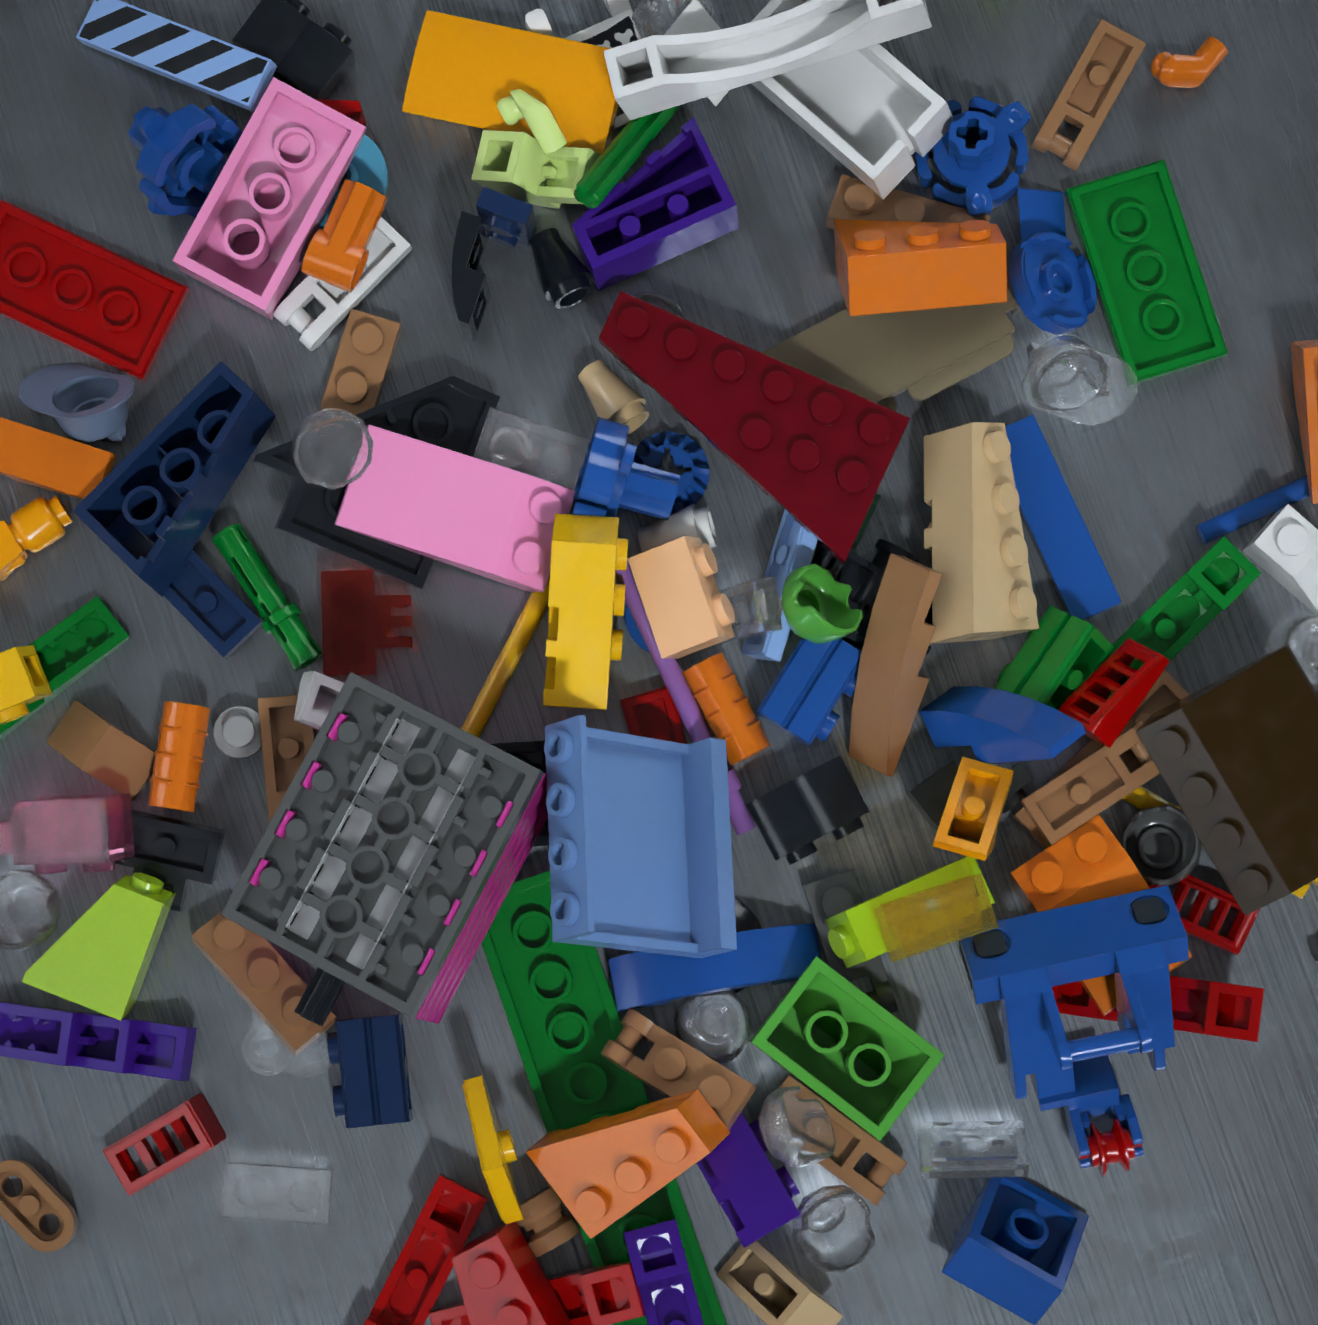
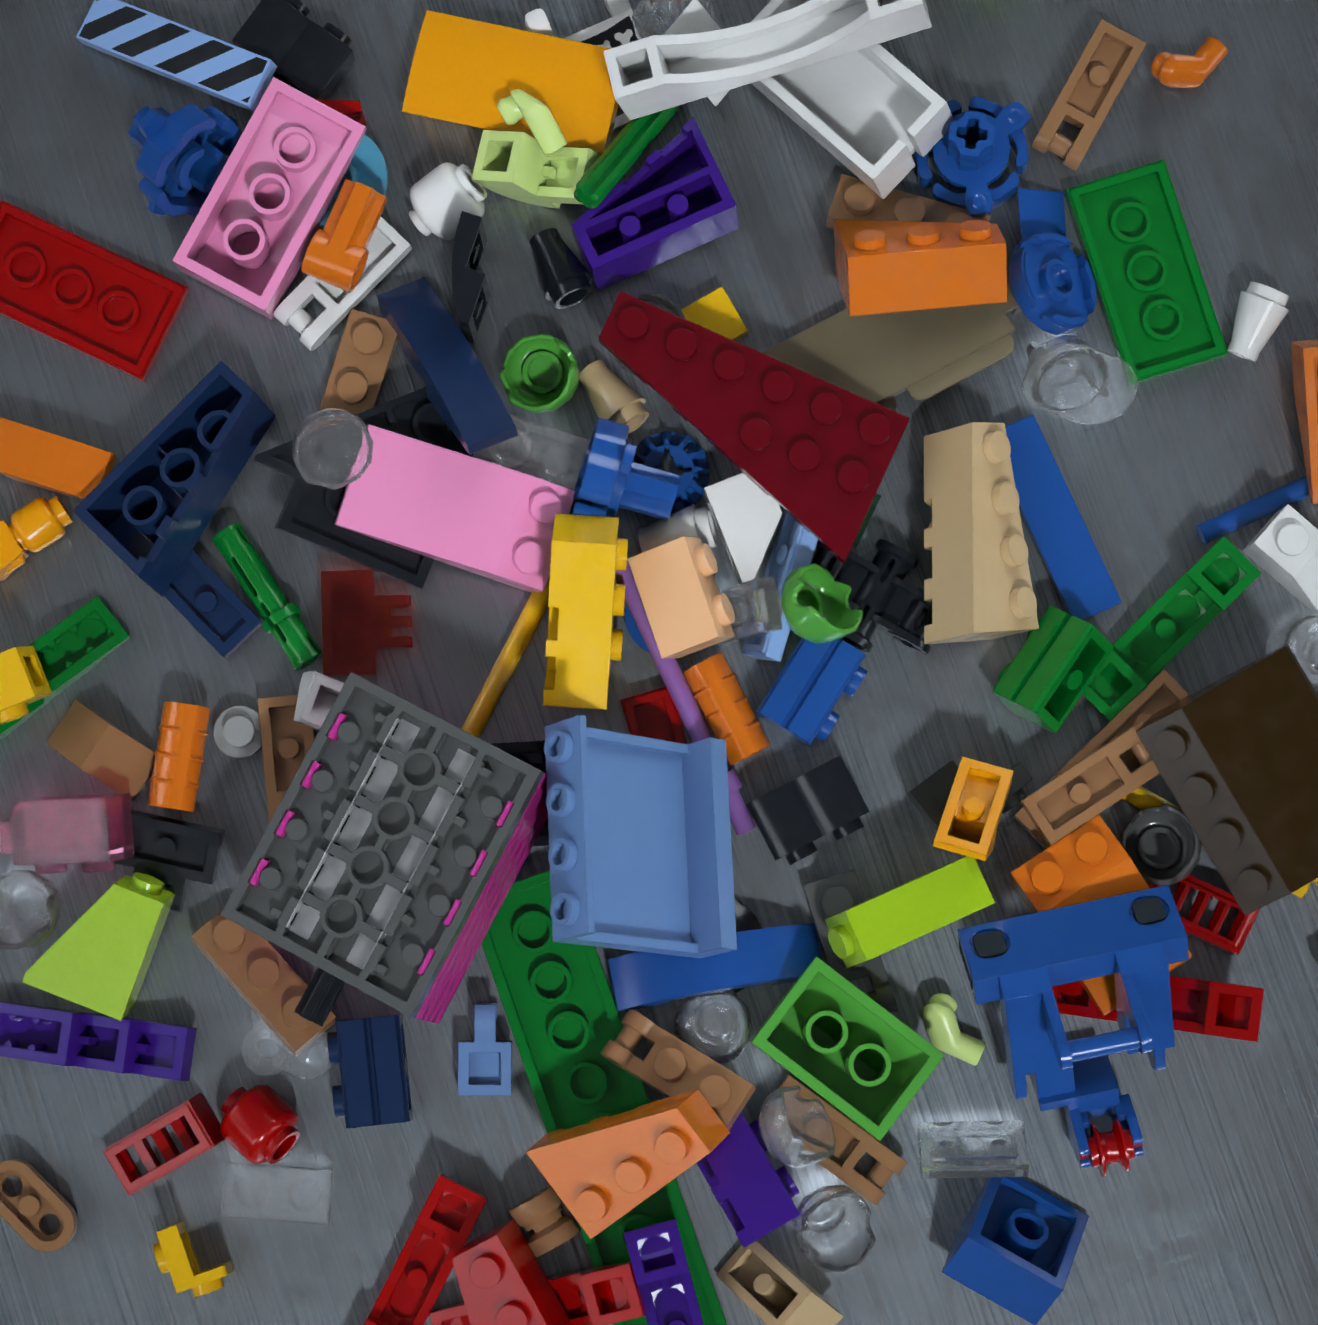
sand blue piece [19,363,135,443] -> none
yellow plate [462,1075,524,1224] -> none
dark blue plate [476,186,537,249] -> none
medium nougat slope [849,553,942,777] -> none
clear yellow window [872,873,999,962] -> none
blue slope [919,686,1086,763] -> none
red slope [1058,638,1170,748] -> none
none -> yellow bracket [153,1220,234,1298]
none -> red head [220,1085,300,1164]
none -> dark blue slope [377,277,518,455]
none -> white head [409,162,487,240]
none -> medium blue plate [458,1002,512,1096]
none -> bright green hair [499,333,579,414]
none -> yellow tile [677,286,748,341]
none -> white slope [703,473,782,591]
none -> yellowish green arm [922,993,986,1066]
none -> white cone [1227,281,1289,363]

